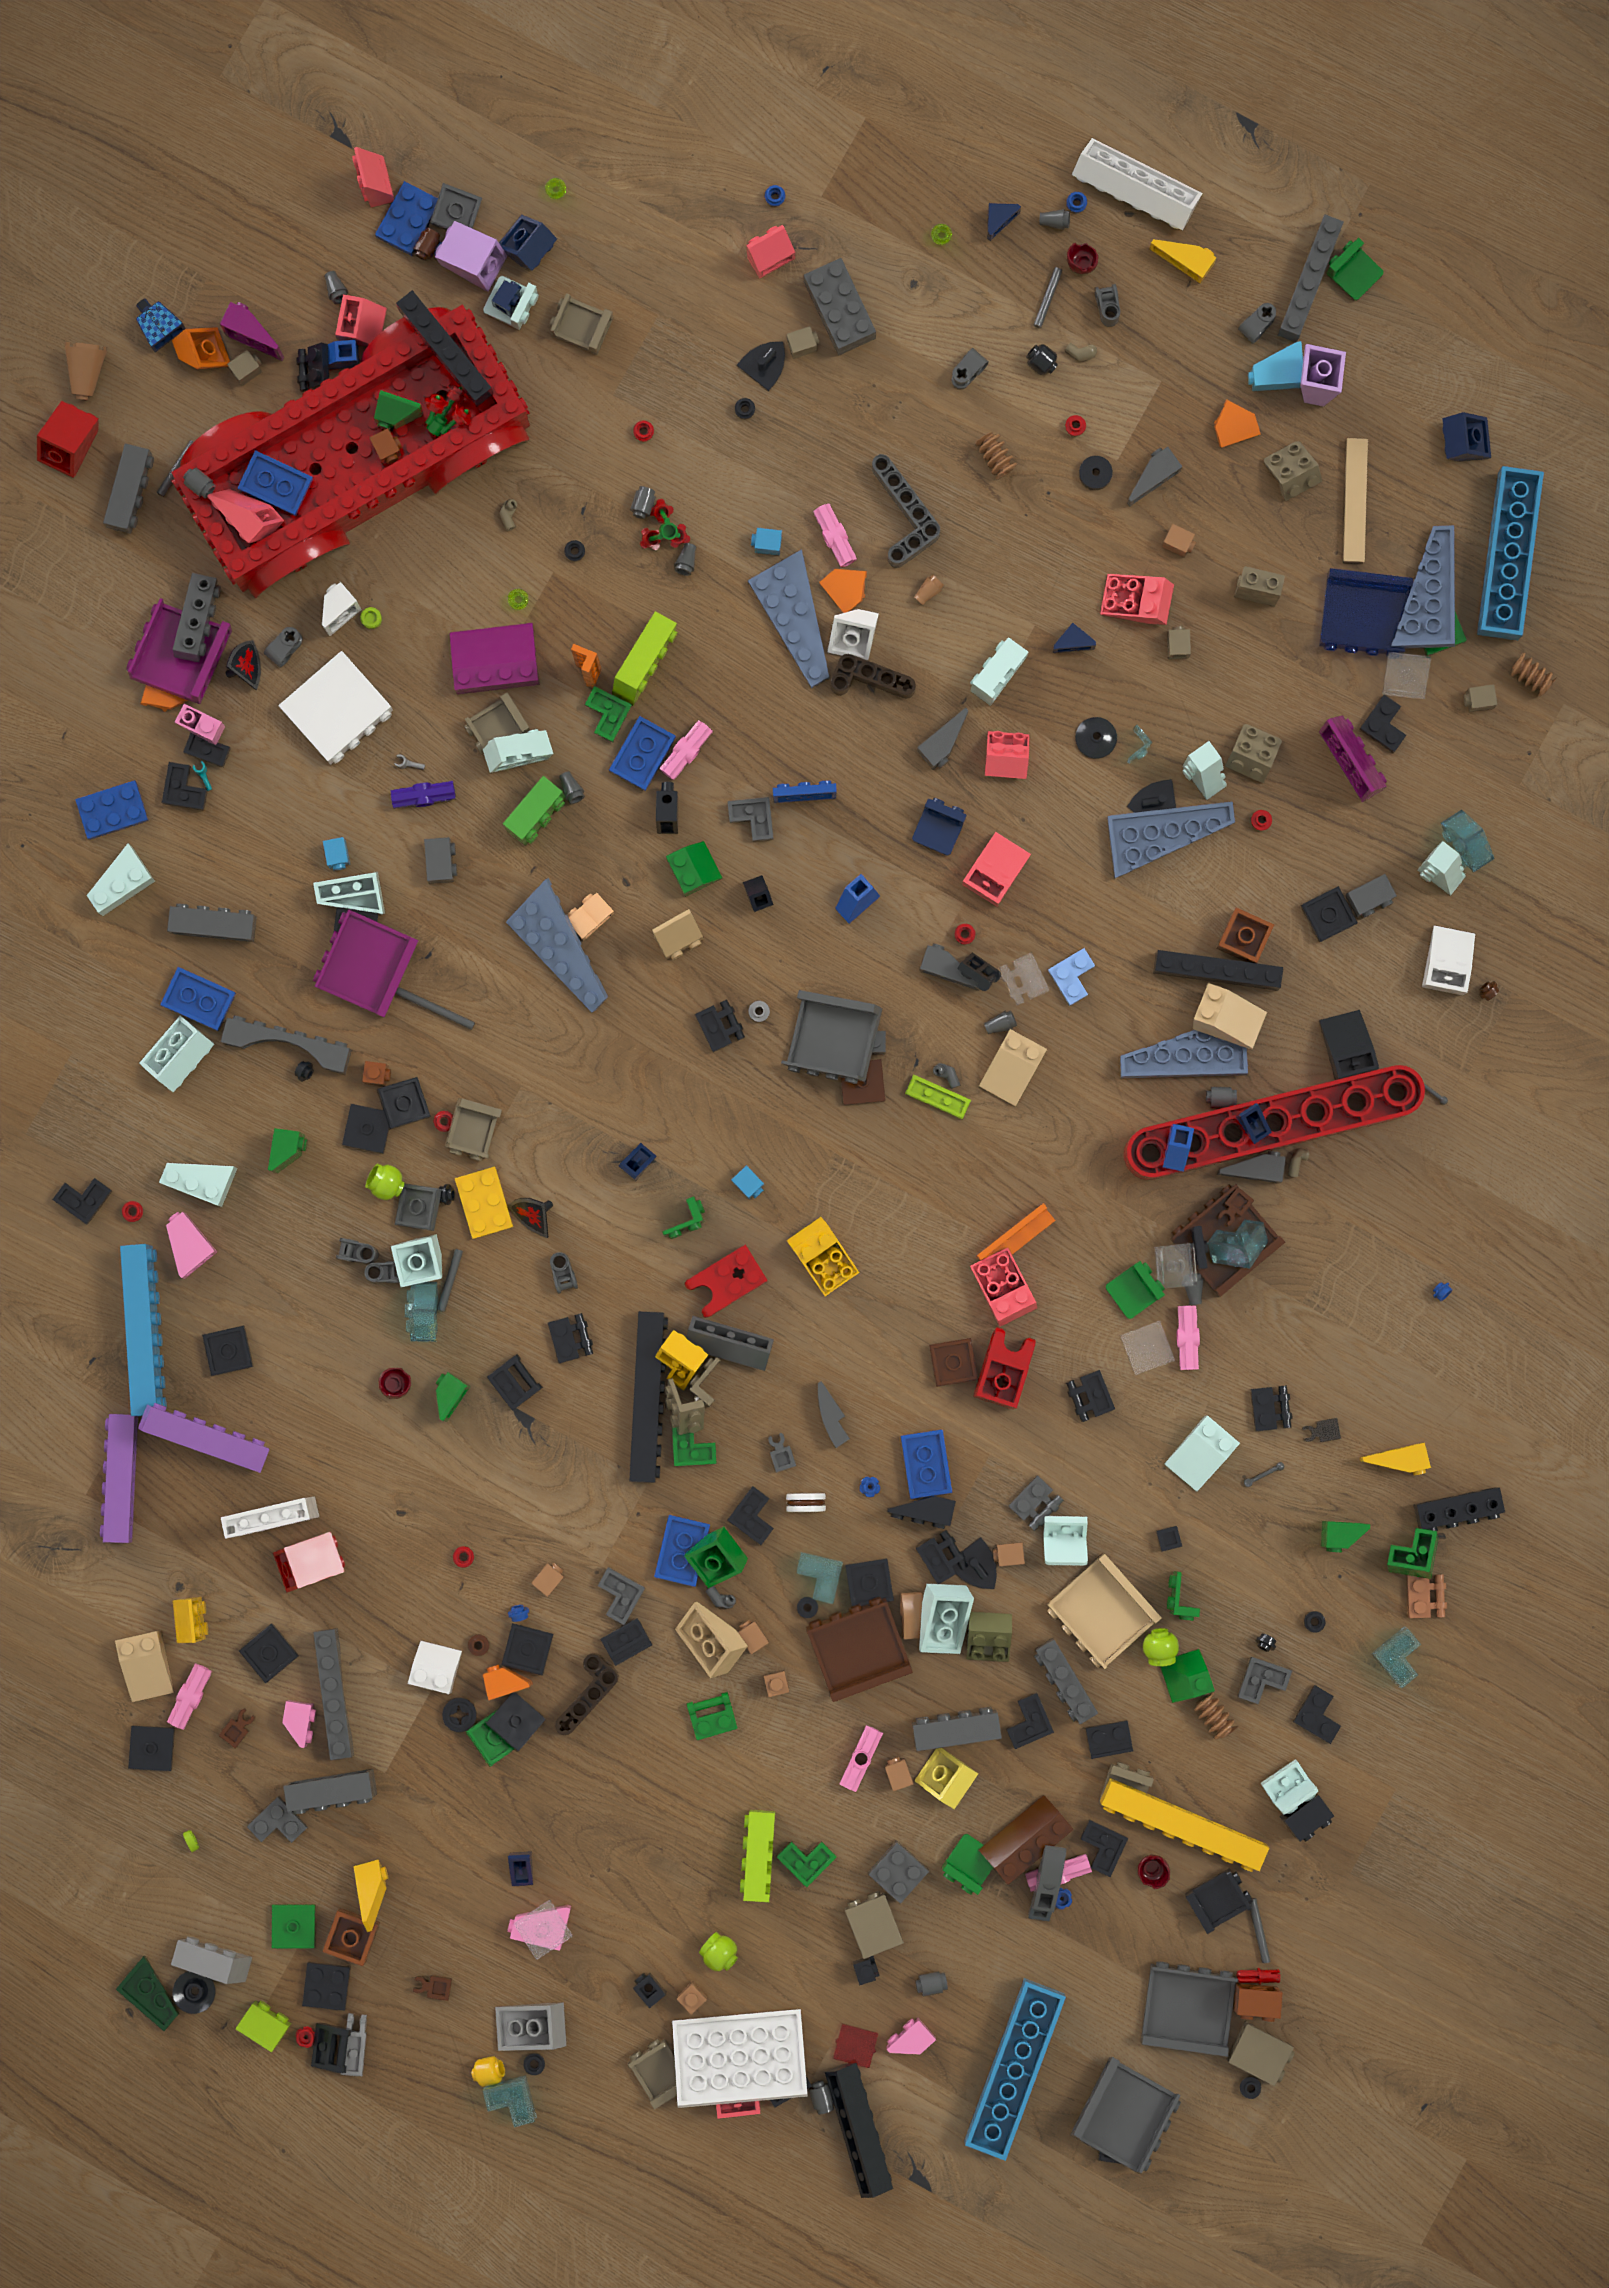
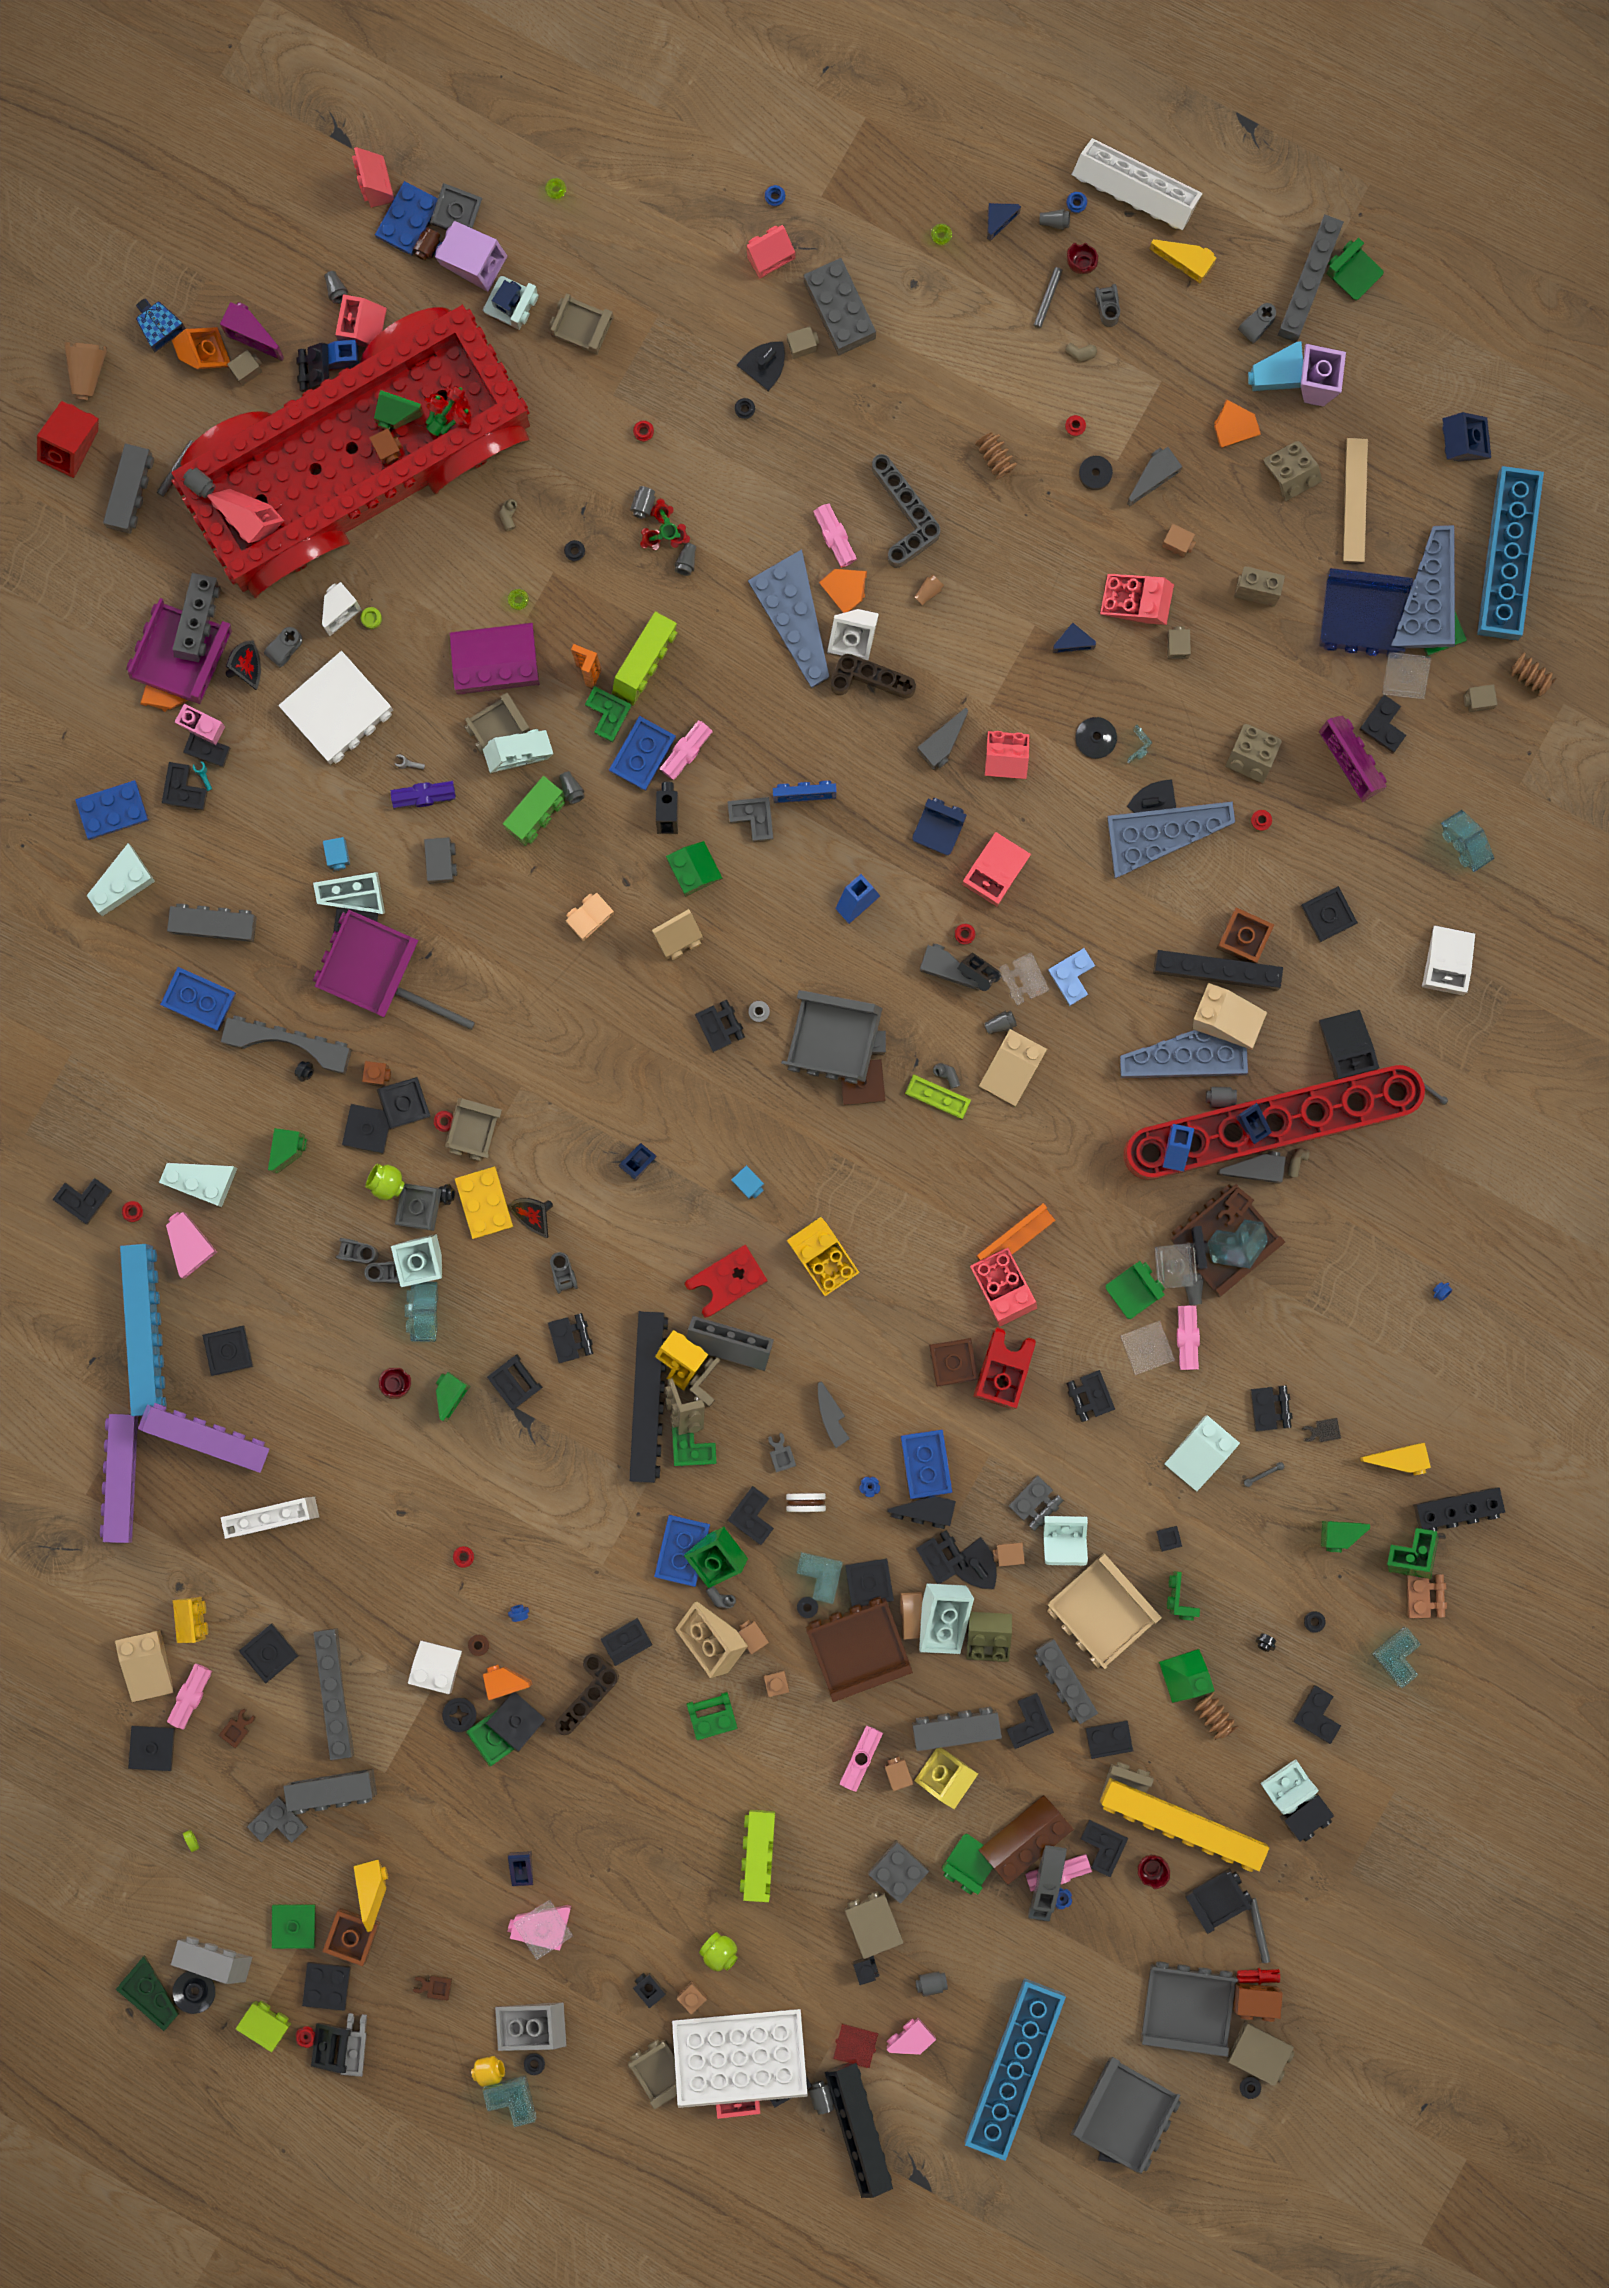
light aqua slope [139,1015,214,1092] -> none
blue plate [238,450,313,516] -> none
slope [273,1532,345,1593] -> none
bright pink slope [282,1700,316,1748] -> none
black brick [396,290,493,407] -> none
dark grey bar [437,1249,463,1312] -> none
dark blue slope [499,215,557,271] -> none
black plate [501,1623,554,1676] -> none
sand blue wing [506,878,608,1012] -> none
medium nougat brick [531,1563,565,1597] -> none
dark grey plate [598,1567,645,1625] -> none
green bracket [662,1197,705,1239] -> none
black brick [743,875,774,912] -> none
dark azure brick [751,528,782,556] -> none
green plate [776,1841,837,1888] -> none
dark grey piece [952,348,989,389] -> none
light aqua wedge [970,637,1029,706] -> none
black head [1026,344,1058,375] -> none
lime piece [1143,1628,1179,1666] -> none
light aqua wedge [1182,741,1227,800] -> none
dark grey plate [1237,1657,1292,1704] -> none
dark grey brick [1345,874,1397,918] -> none
light aqua wedge [1418,841,1466,896] -> none
reddish brown plate [1479,981,1499,1001] -> none

